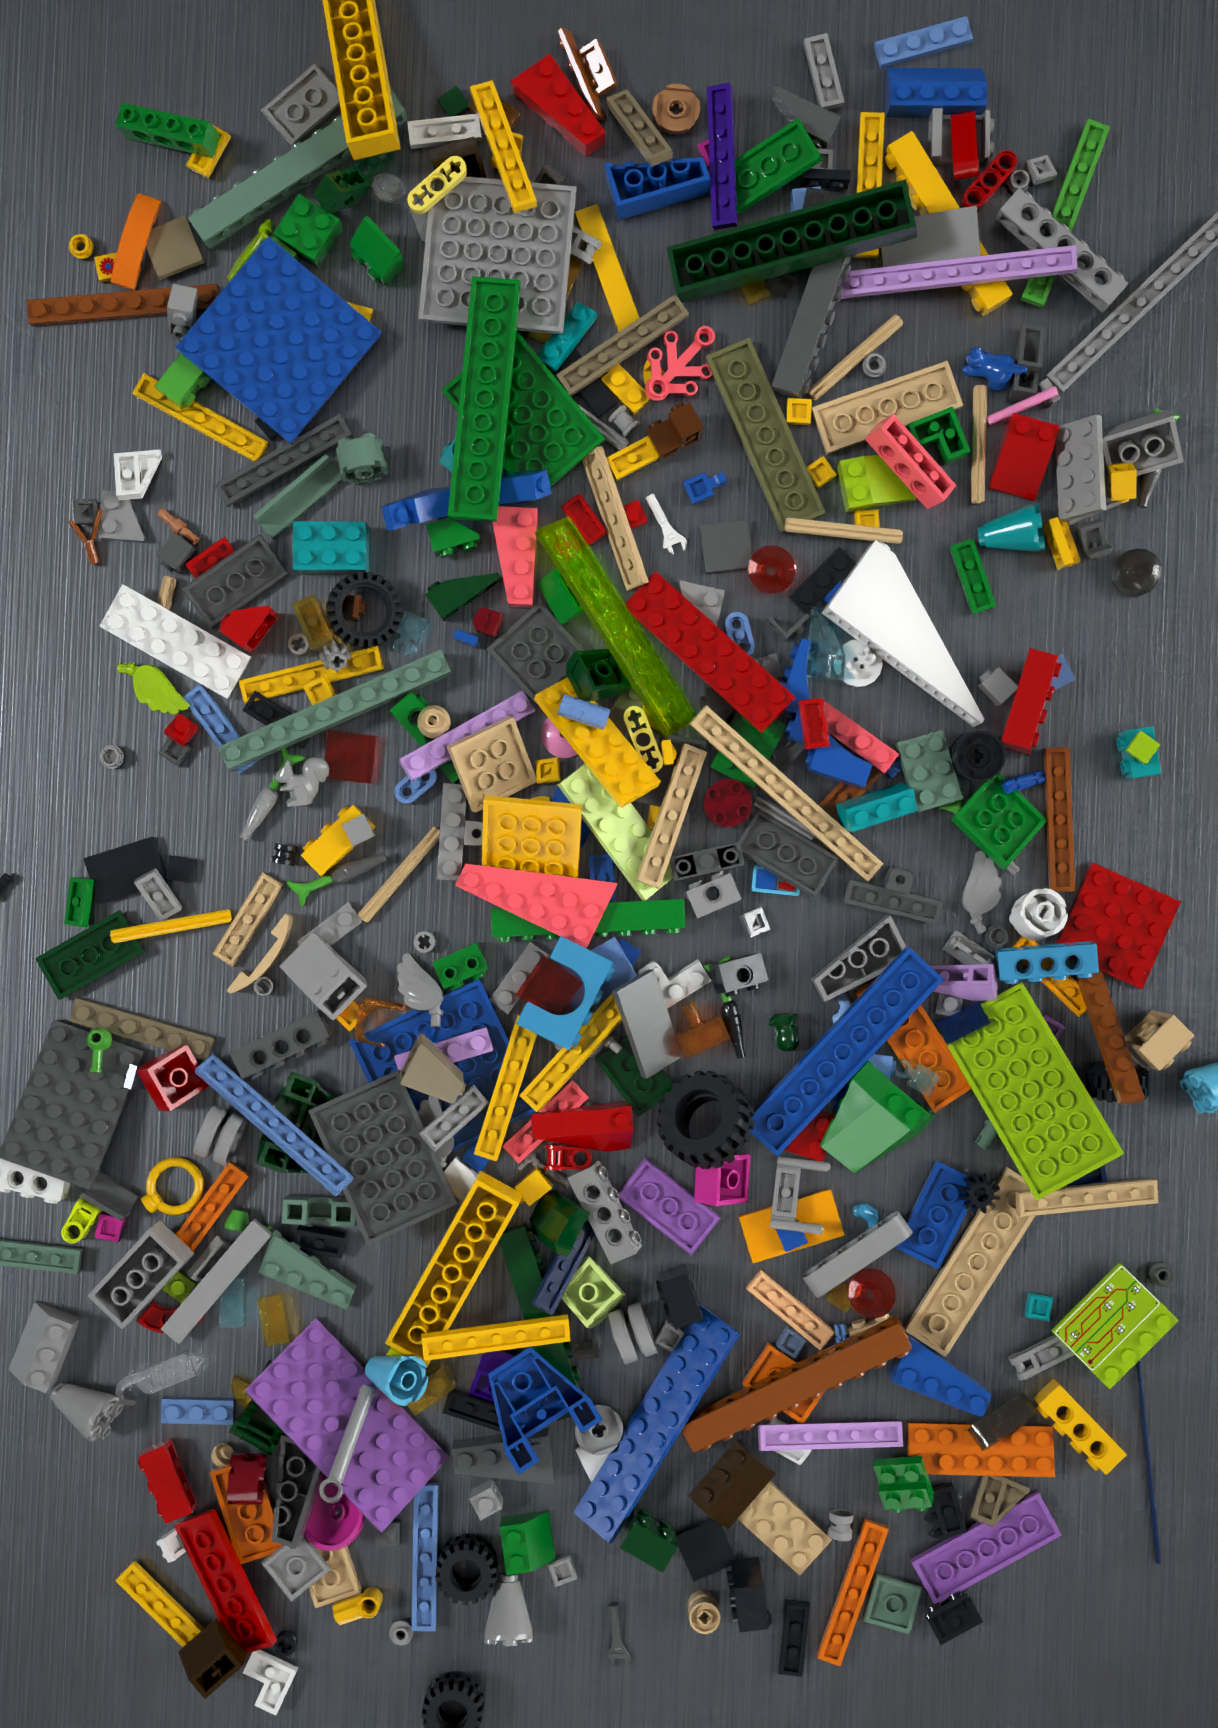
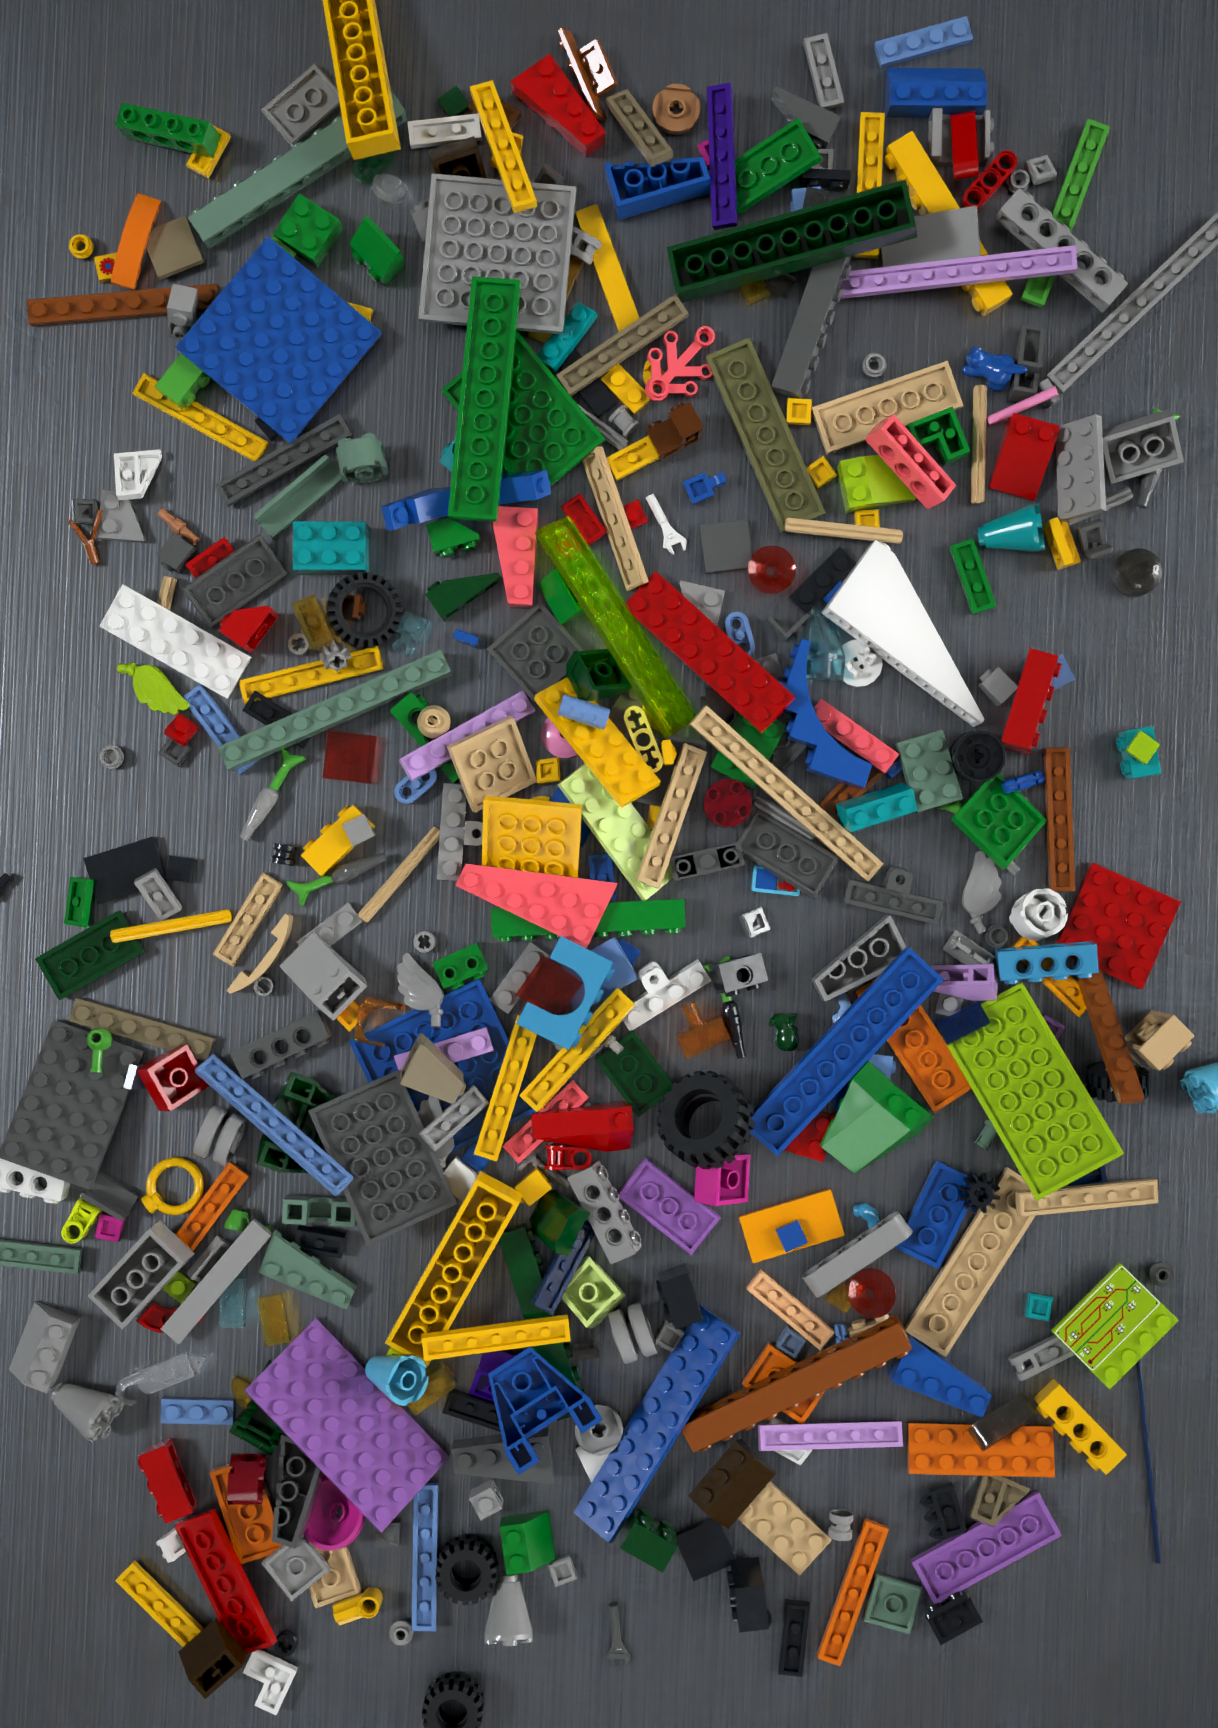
tan plate [211,1443,234,1468] -> none
lime animal [227,219,274,281] -> none
light grey animal [275,757,330,807] -> none
yellow plate [303,675,336,705] -> none
dark green brick [313,166,372,214] -> none
light grey piece [319,1385,376,1503] -> none
light yellow beam [407,156,467,214] -> none
dark red piece [473,607,505,640] -> none
tile [612,969,682,1079] -> none
light grey brick [685,871,742,918] -> none
tan wheel [687,1590,721,1634] -> none
light grey plate [770,1156,831,1234] -> none
red plate [798,698,830,750] -> none
tan axle [808,314,903,401] -> none
green plate [873,1456,934,1513] -> none
clear light blue plate [893,1059,940,1097] -> none
yellow brick [1107,463,1137,503] -> none

